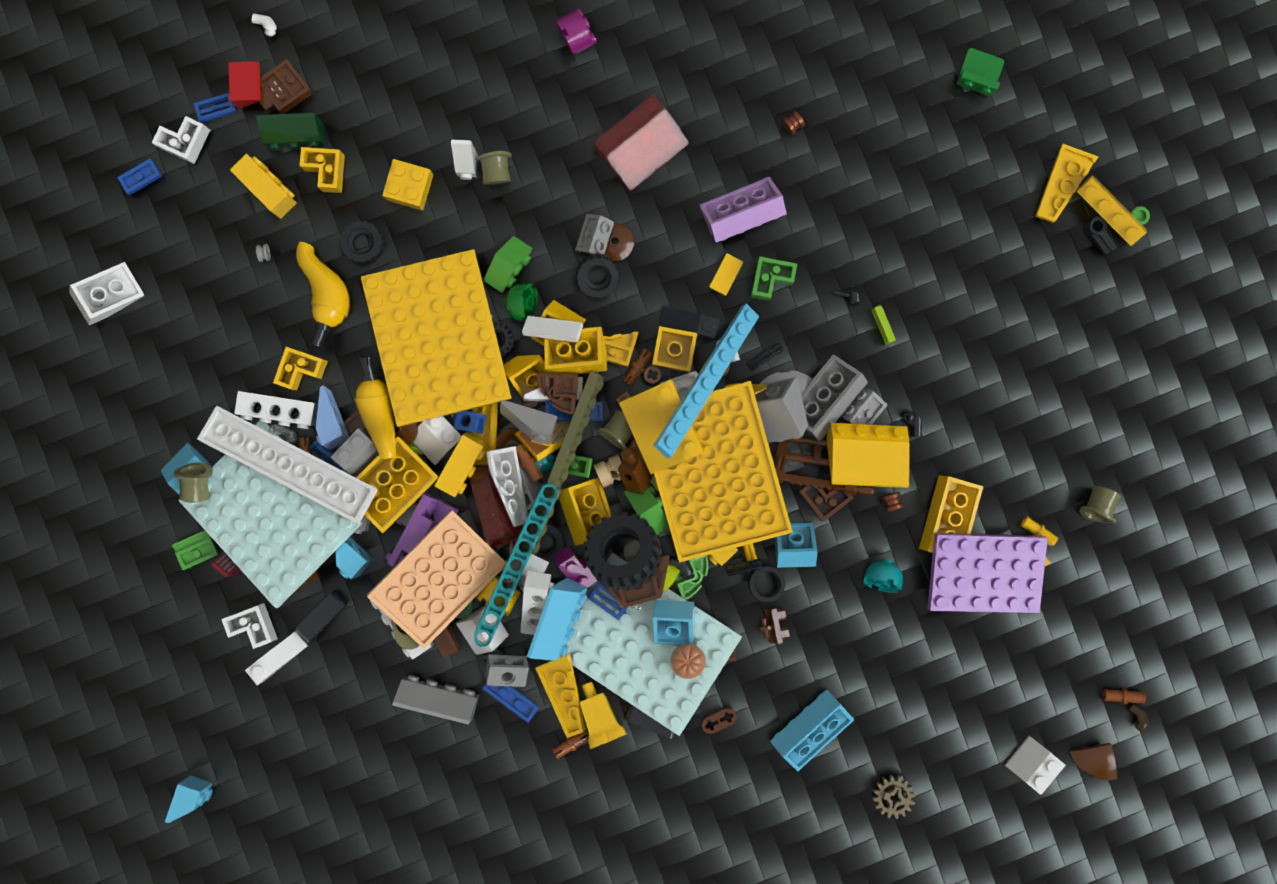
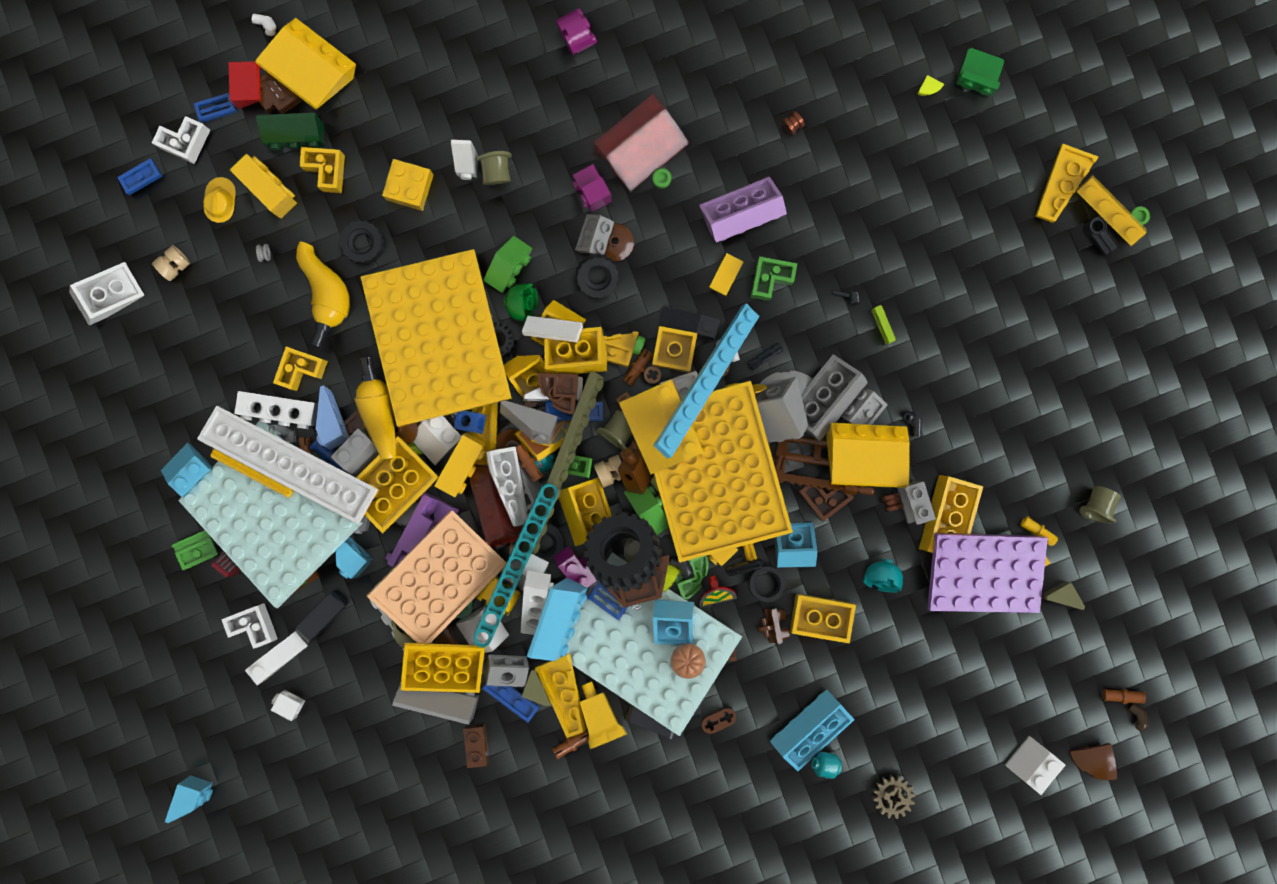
olive piece [174,463,213,503] -> none
none -> tan wheel [152,245,190,281]
none -> yellow piece [203,177,236,223]
none -> yellow axle [211,449,294,498]
none -> yellow slope [255,18,356,110]
none -> white brick [271,690,305,721]
none -> yellow slope [401,643,485,693]
none -> reddish brown brick [463,723,489,768]
none -> olive slope [522,667,551,706]
none -> magenta brick [572,164,612,212]
none -> bright green tile [632,336,646,356]
none -> bright green tile [652,168,671,189]
none -> shield [699,576,737,608]
none -> yellow brick [789,593,856,643]
none -> teal head [812,752,842,779]
none -> light grey panel [896,481,936,524]
none -> neon yellow tile [918,75,944,96]
none -> olive slope [1041,581,1085,610]

